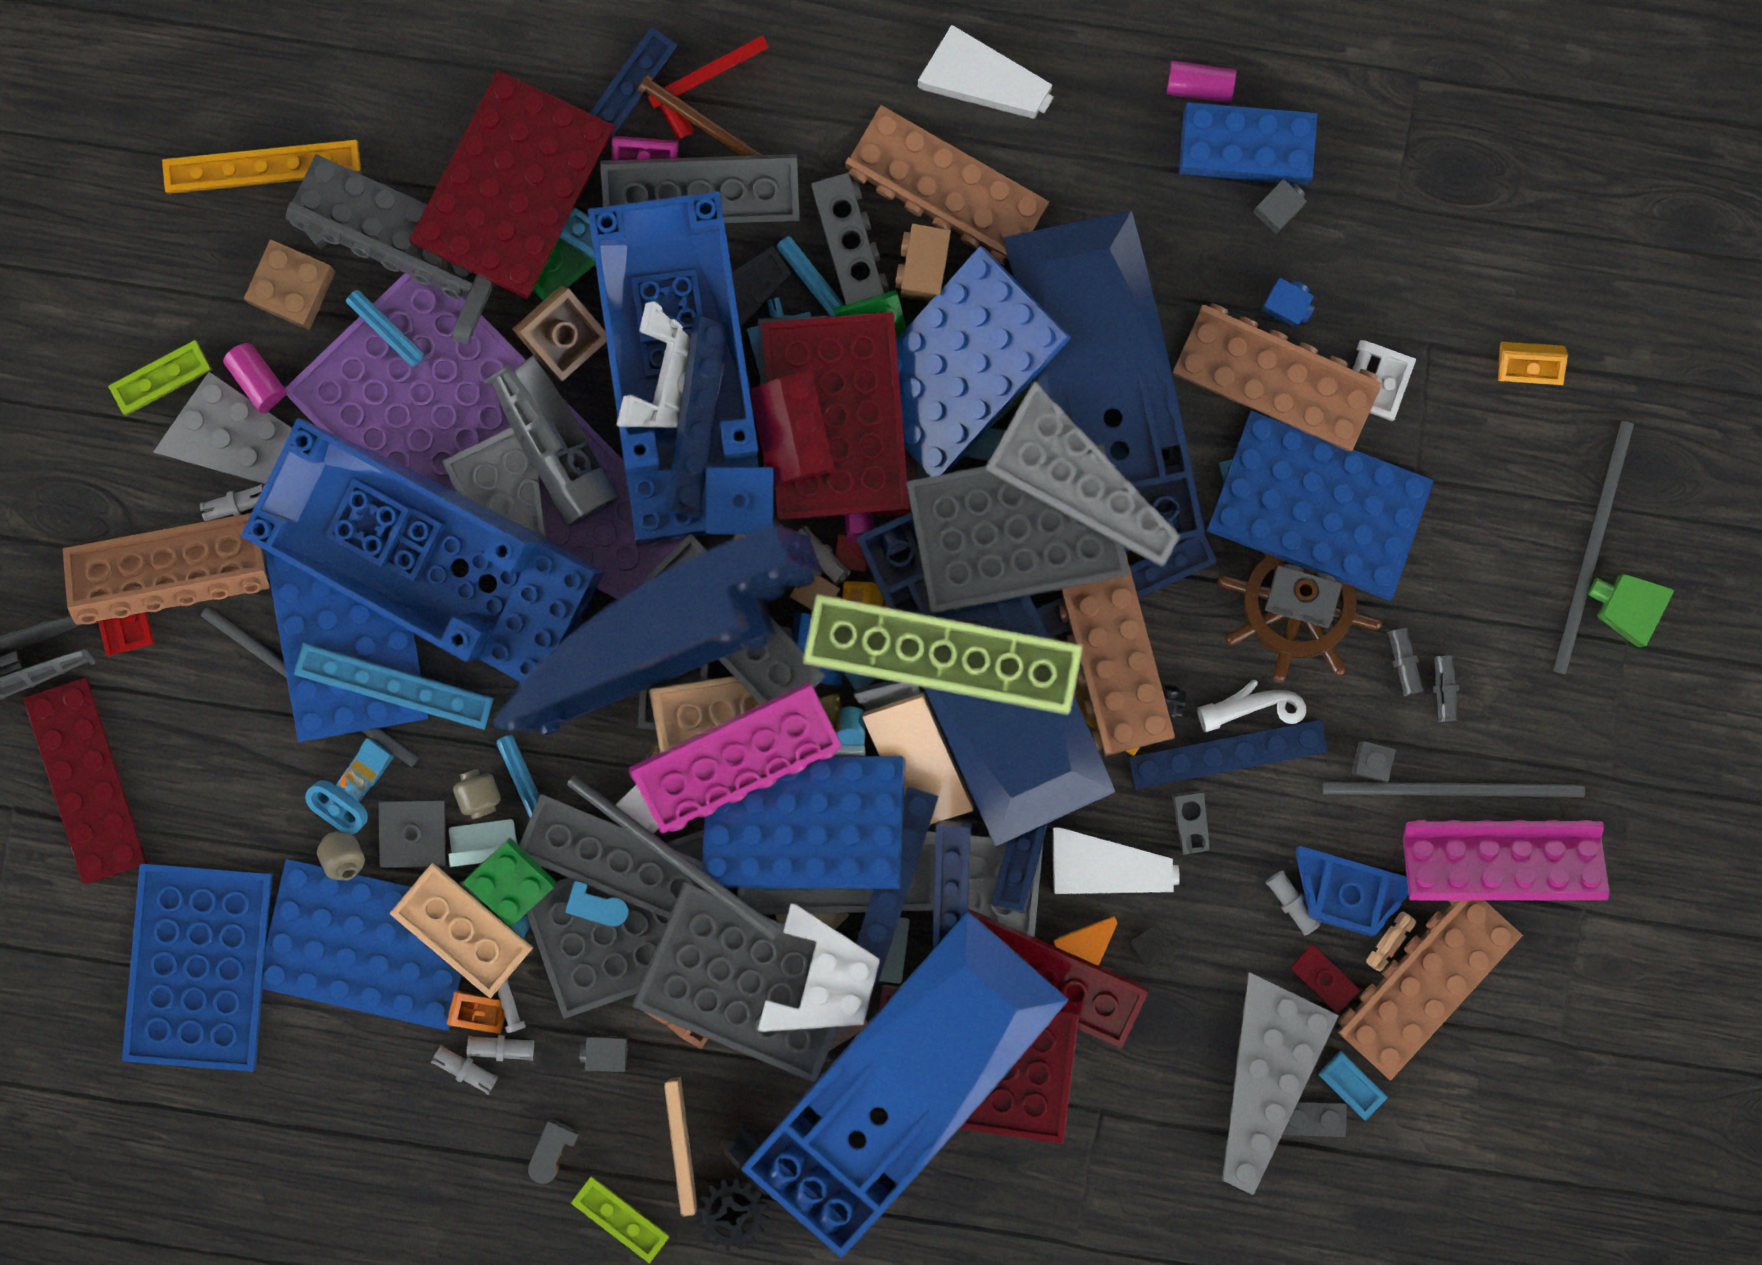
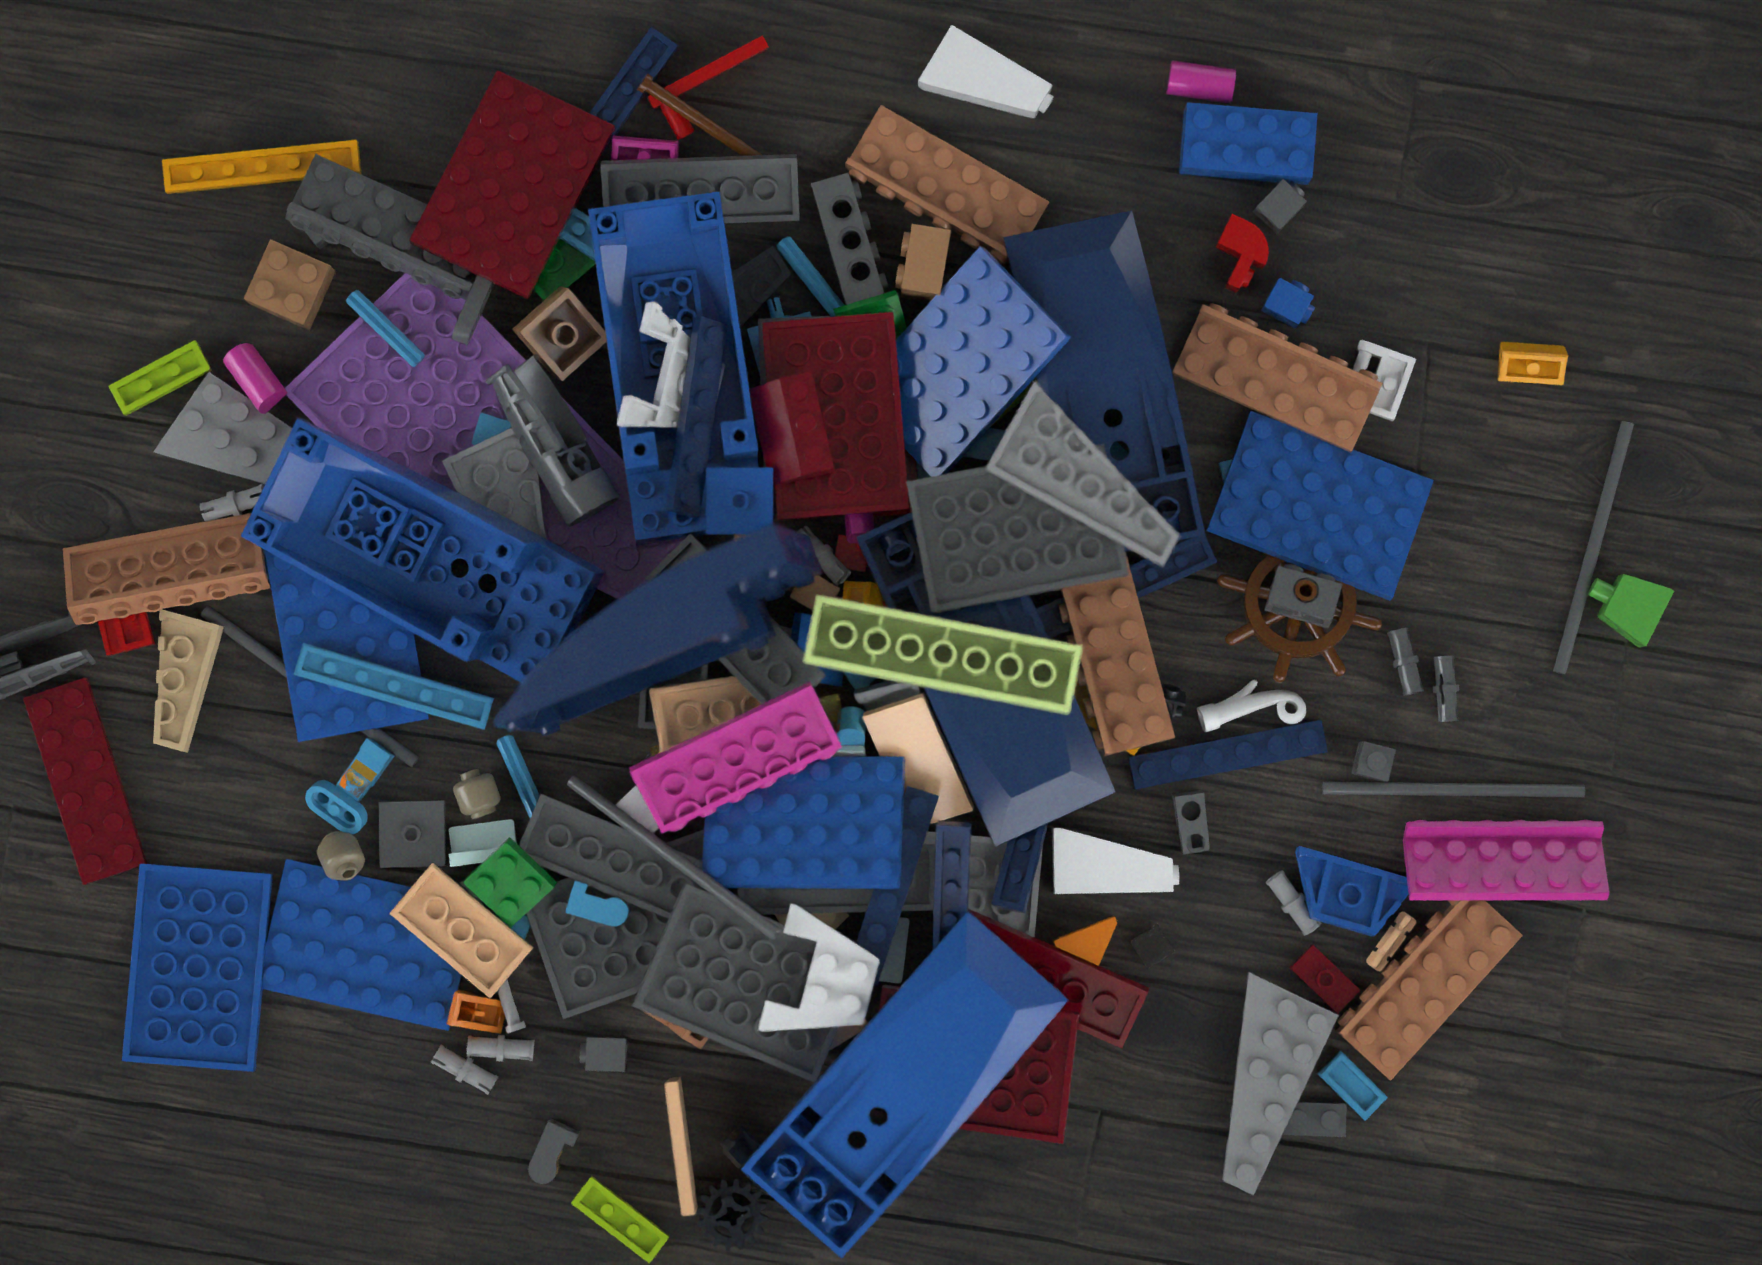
none -> tan wing [153,609,224,753]
none -> dark azure tile [471,413,512,445]
none -> red brick [1215,214,1269,293]

